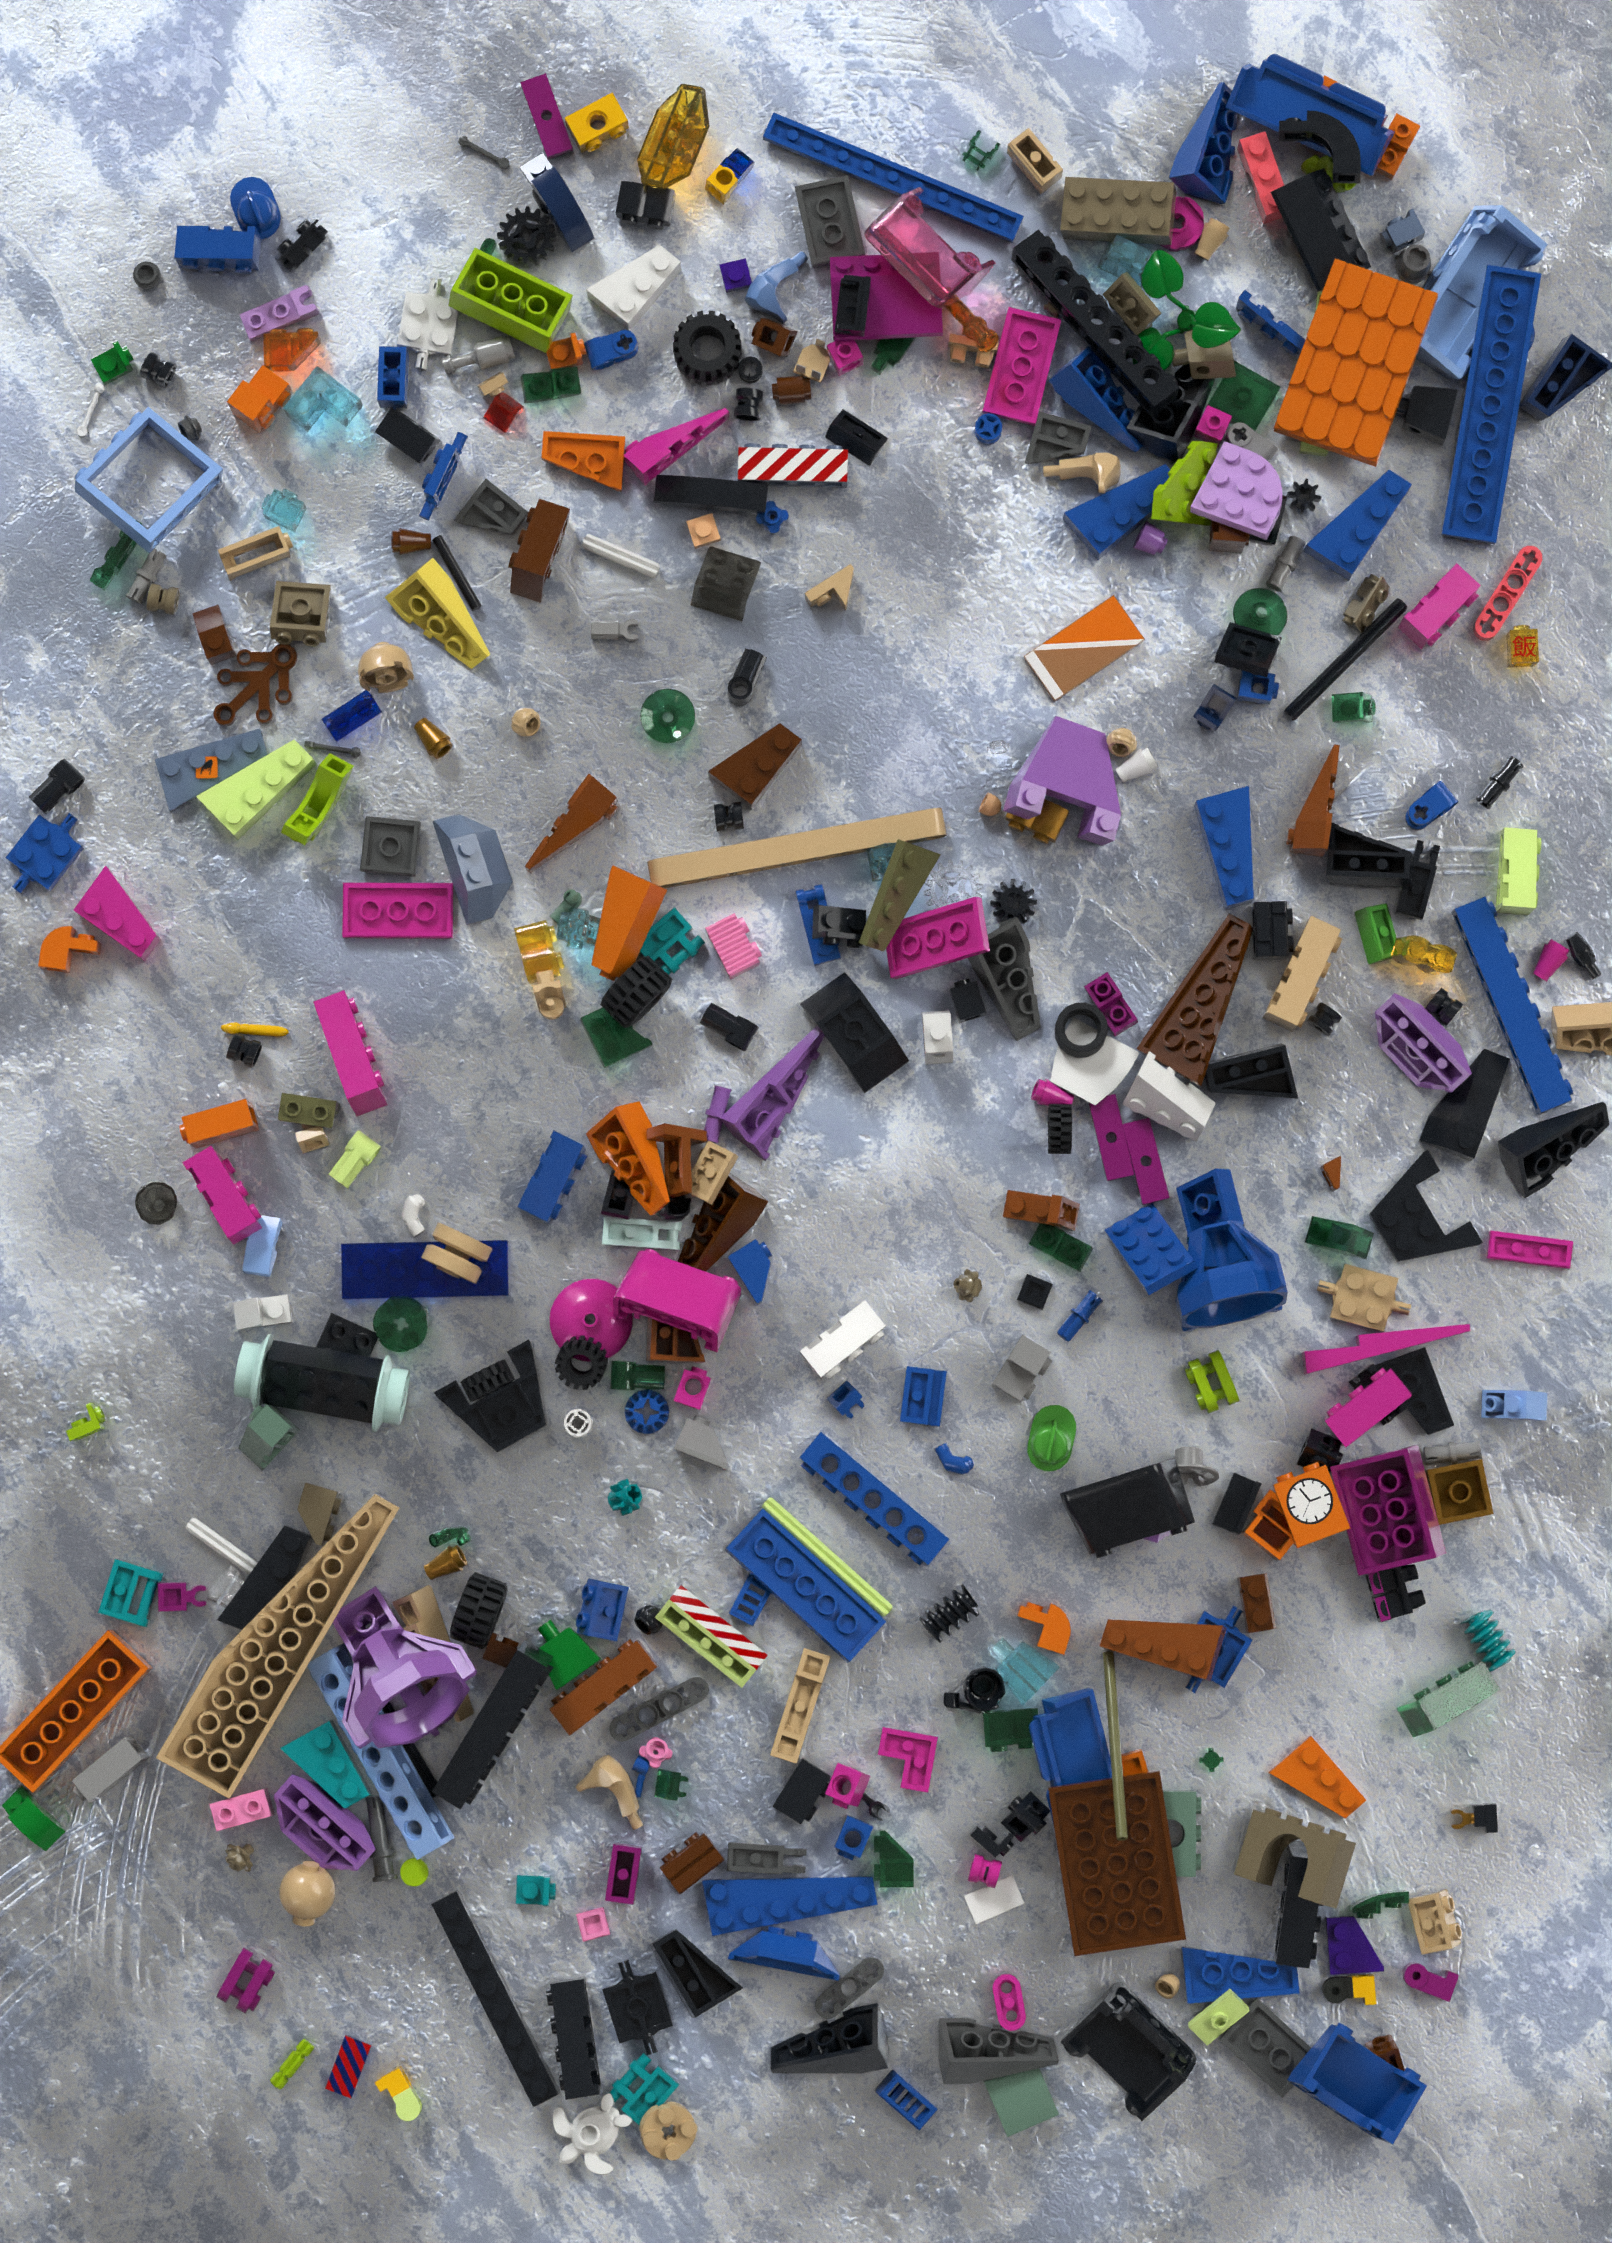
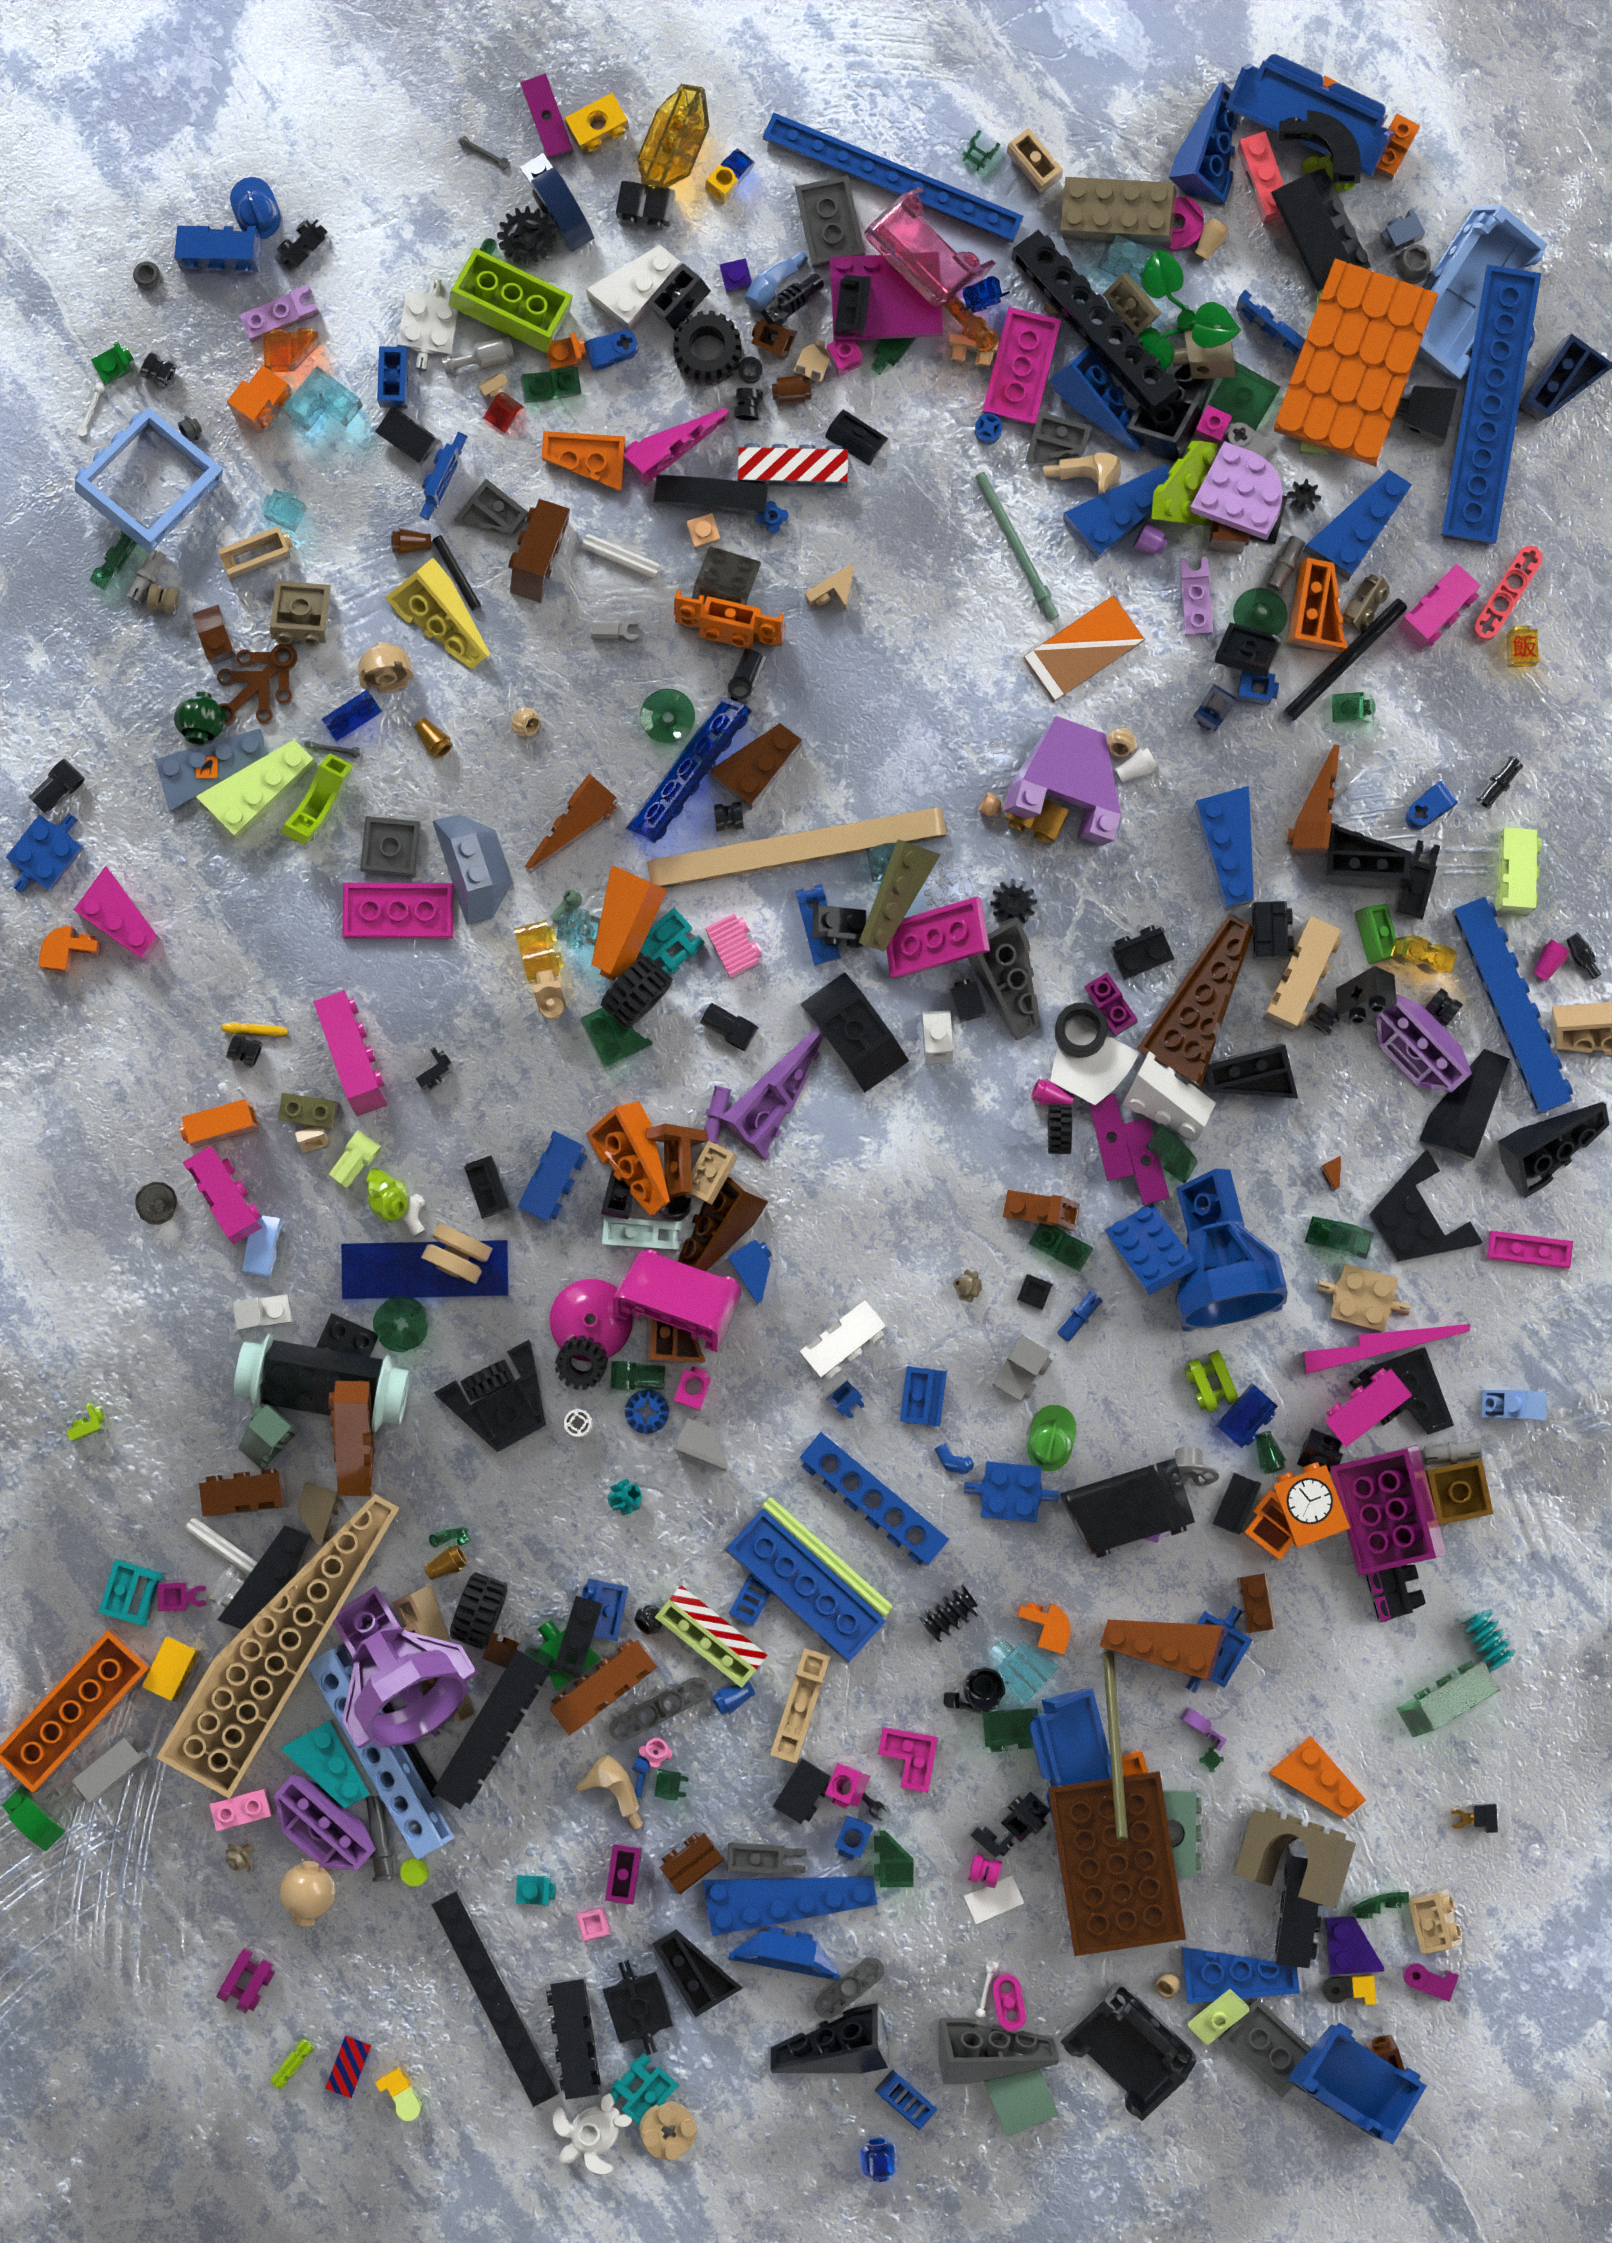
none -> yellow panel [142,1637,201,1702]
none -> dark green plant [174,692,226,745]
none -> reddish brown wedge [199,1468,289,1517]
none -> dark orange wedge [329,1381,376,1496]
none -> lime head [366,1168,408,1222]
none -> black bracket [415,1047,451,1091]
none -> black hinge [464,1155,511,1219]
none -> black plate [553,1595,603,1679]
none -> clear blue plate [626,696,752,844]
none -> black brick [646,263,711,331]
none -> orange bracket [673,590,786,649]
none -> blue cone [712,1681,755,1716]
none -> black hinge [760,273,824,325]
none -> clear blue head [860,2137,898,2182]
none -> clear blue hinge [959,276,1010,313]
none -> blue plate [964,1461,1059,1523]
none -> sand green bar [975,472,1060,621]
none -> white hinge [975,1961,998,2019]
none -> black bracket [1110,925,1175,981]
none -> clear green slope [1145,1124,1198,1184]
none -> lavender plate [1179,557,1213,635]
none -> medium lavender piece [1180,1707,1227,1751]
none -> clear blue bracket [1215,1383,1278,1448]
none -> clear green cone [1255,1431,1286,1474]
none -> orange wedge [1286,558,1348,654]
none -> black brick [1336,966,1397,1026]

